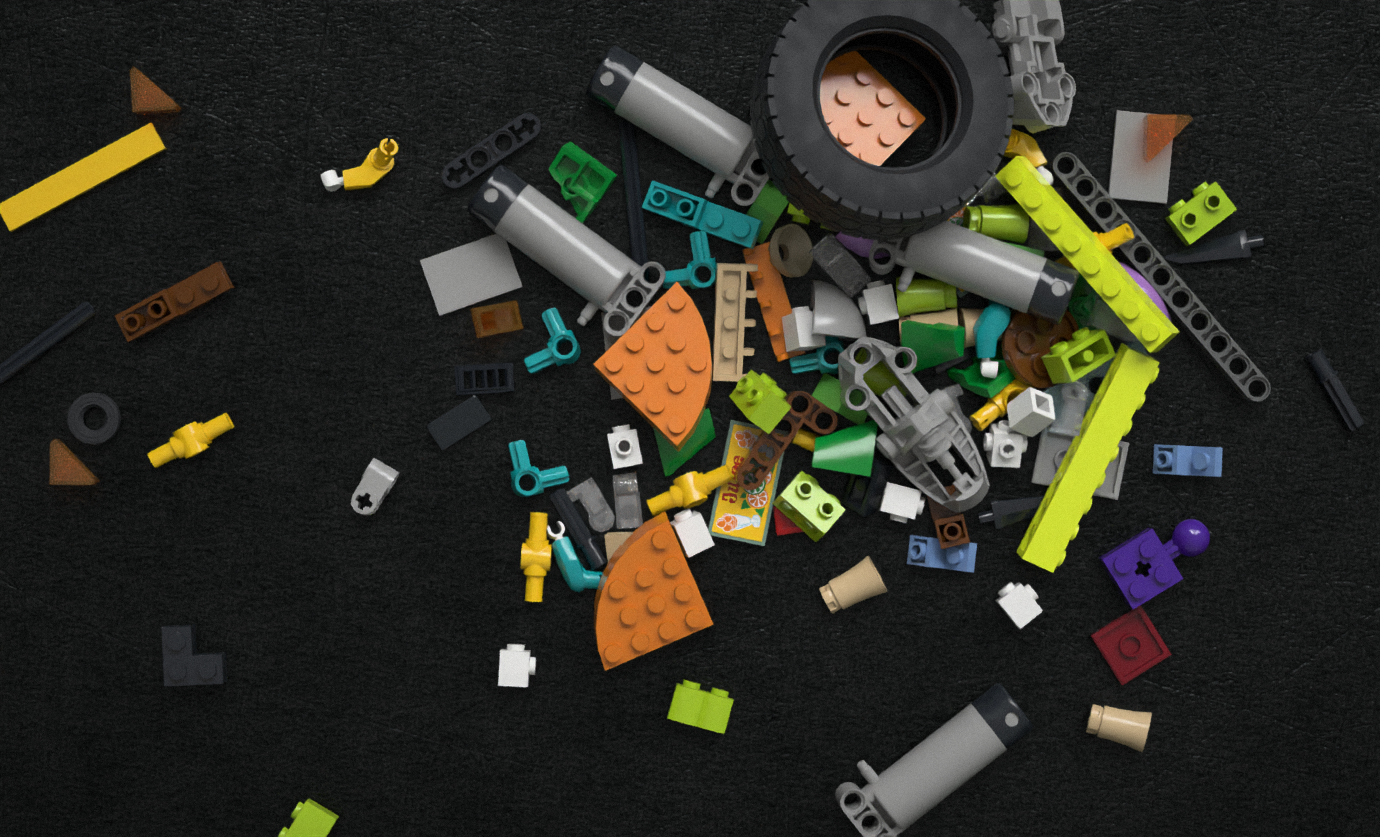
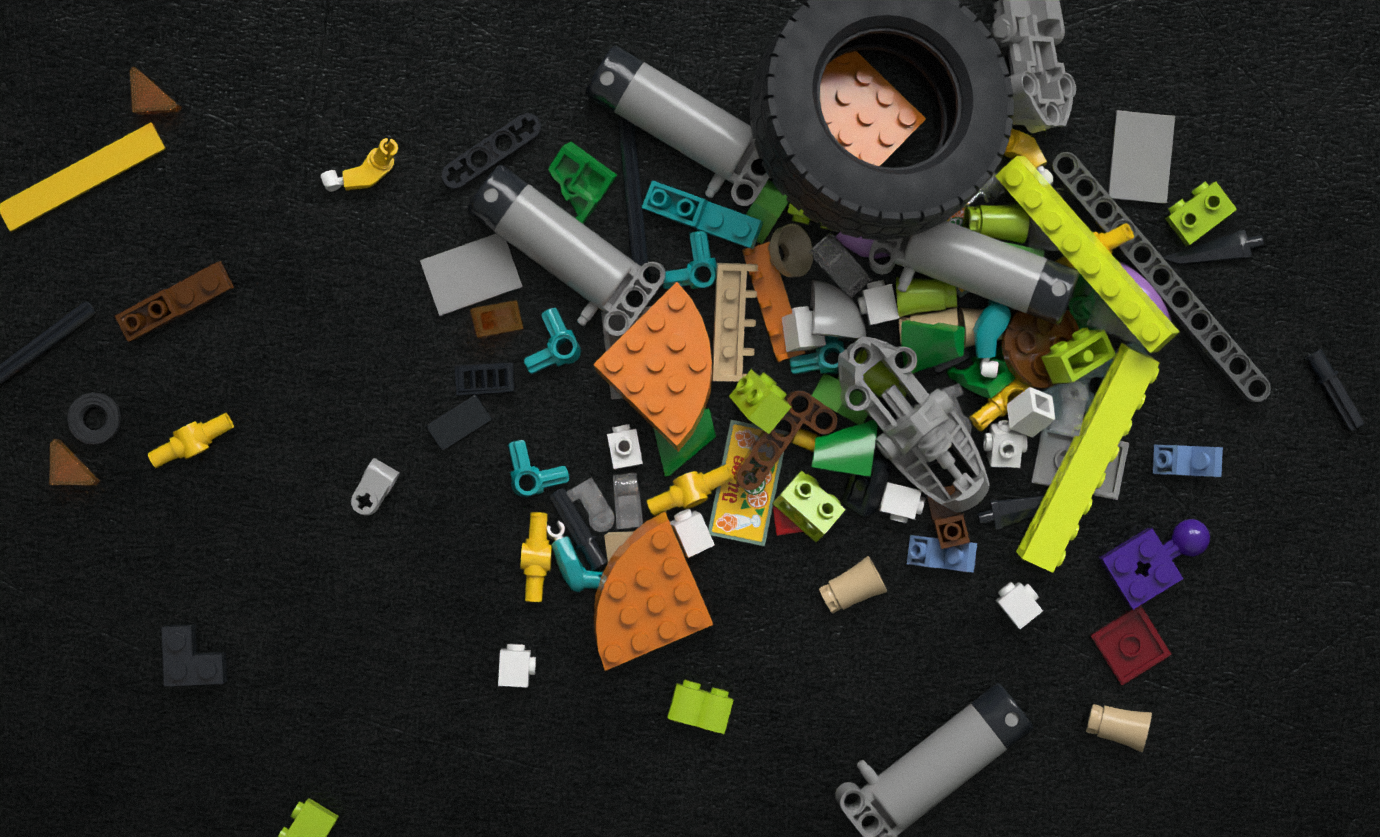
clear orange slope [1143,114,1193,163] -> none

